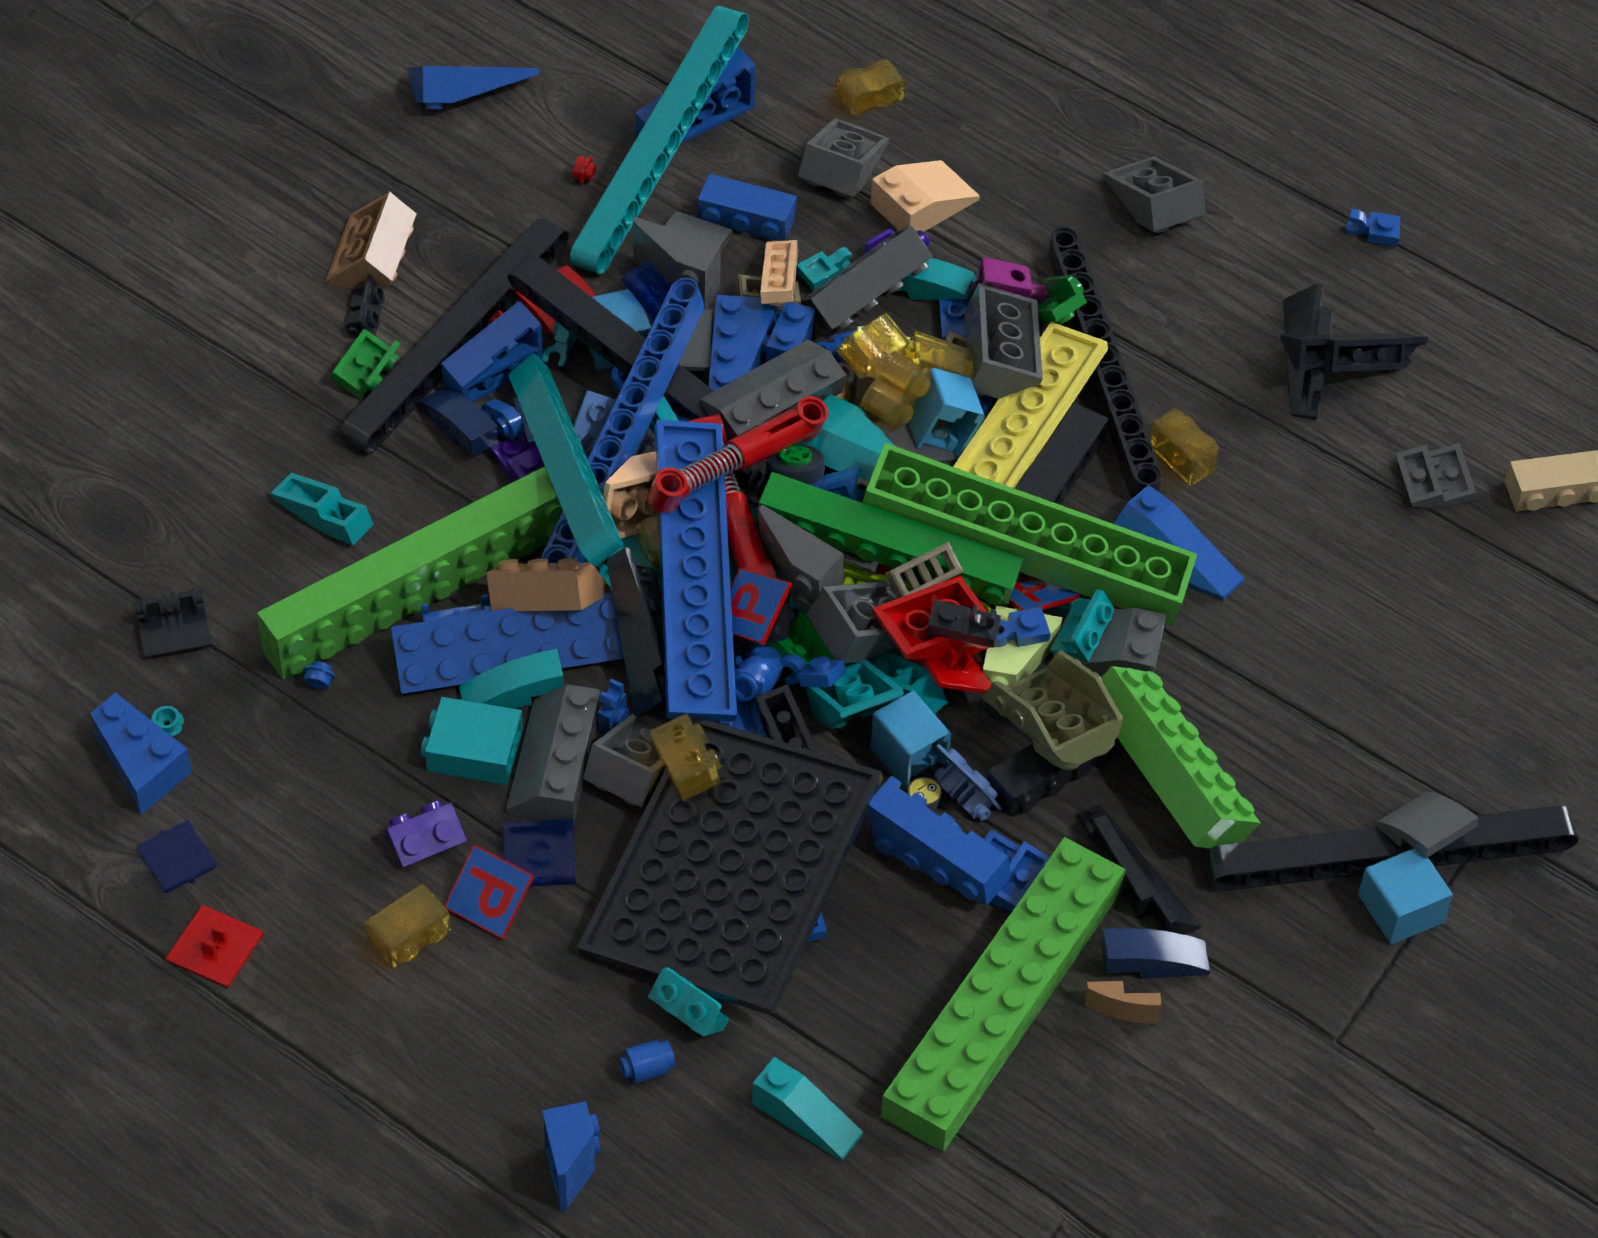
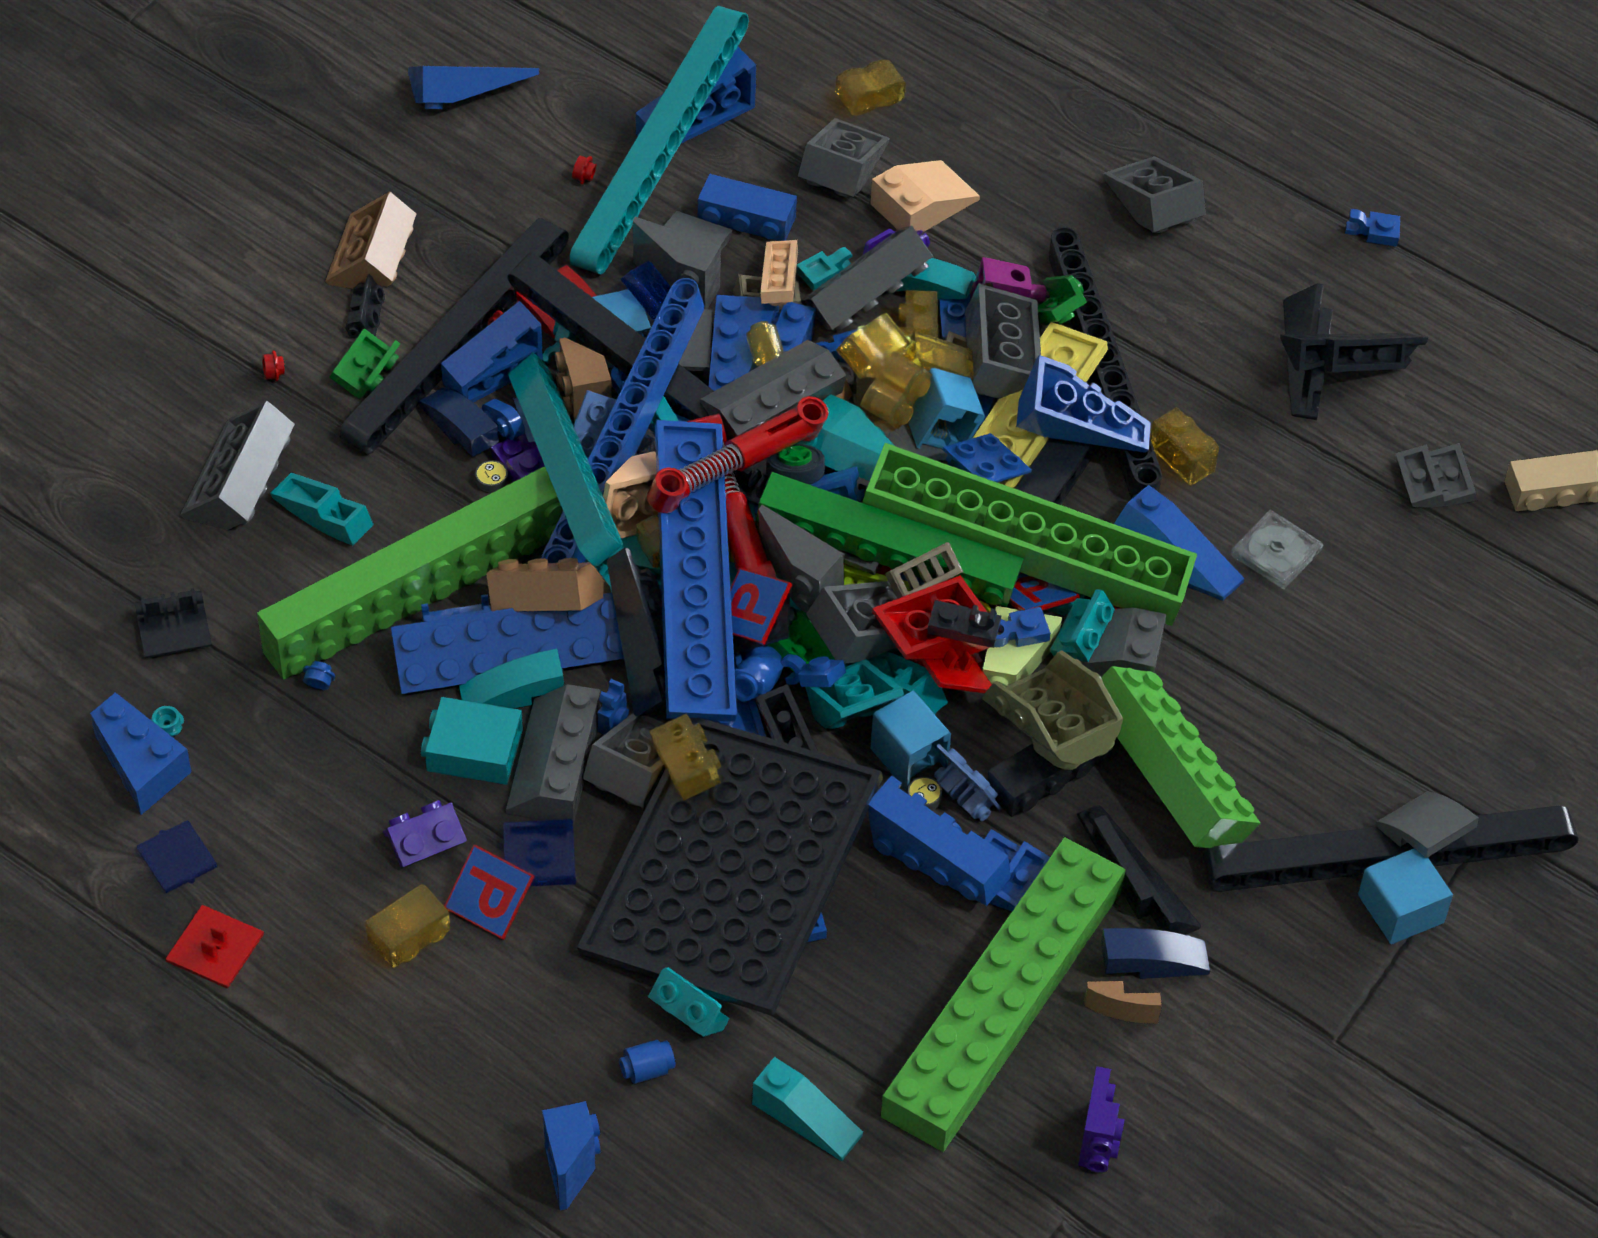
none -> dark grey slope [180,400,295,530]
none -> red plate [262,350,285,382]
none -> tile [475,460,508,493]
none -> medium nougat slope [555,338,612,424]
none -> clear yellow brick [746,321,785,366]
none -> clear yellow brick [898,290,938,356]
none -> blue hinge [942,433,1032,483]
none -> blue wedge [1016,355,1151,453]
none -> dark purple plate [1078,1066,1125,1173]
none -> clear piece [1231,510,1323,589]

